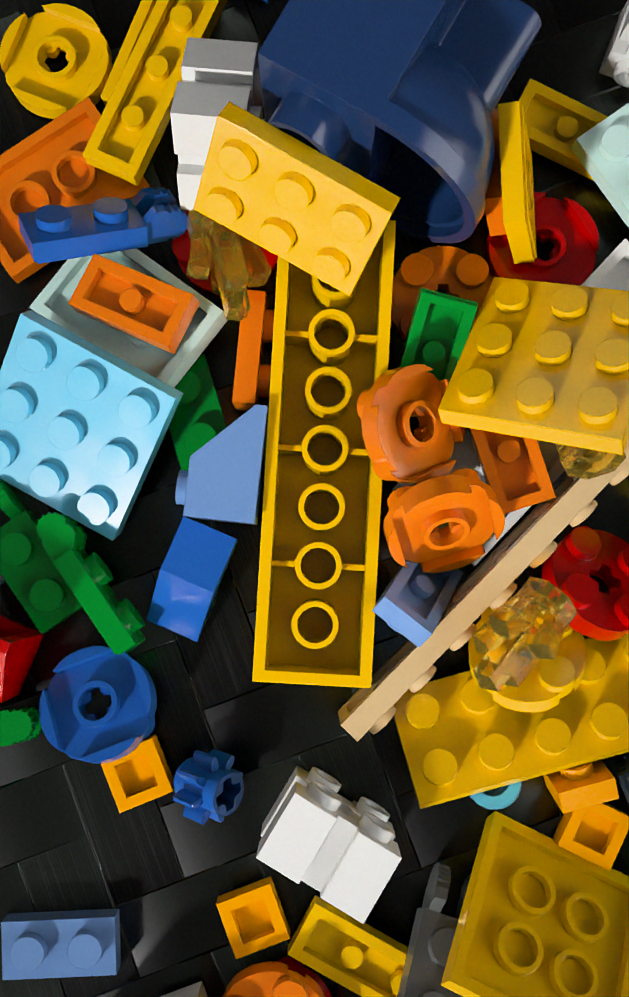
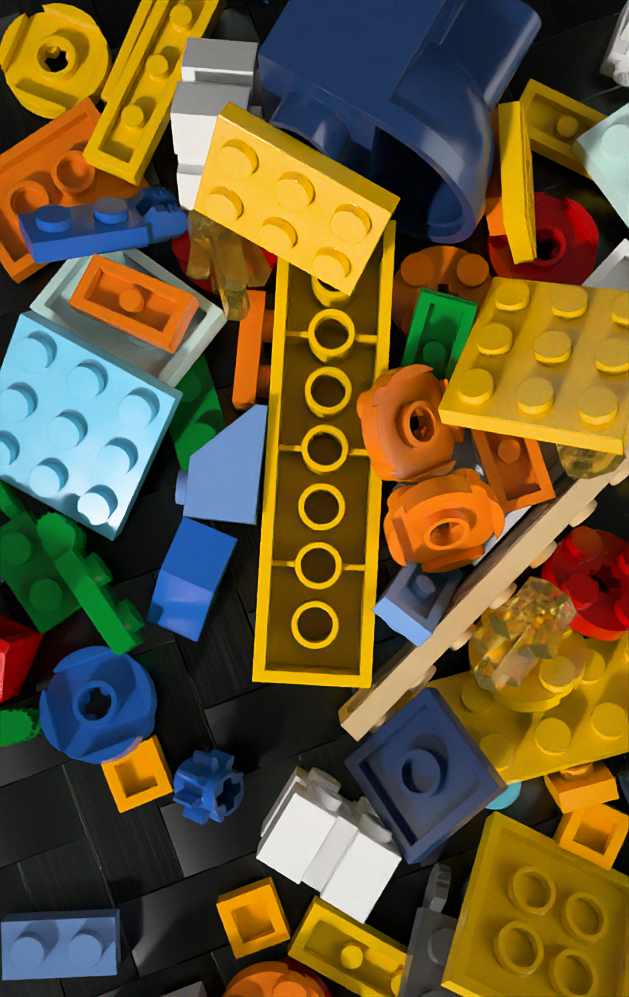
none -> dark blue plate [343,687,508,864]

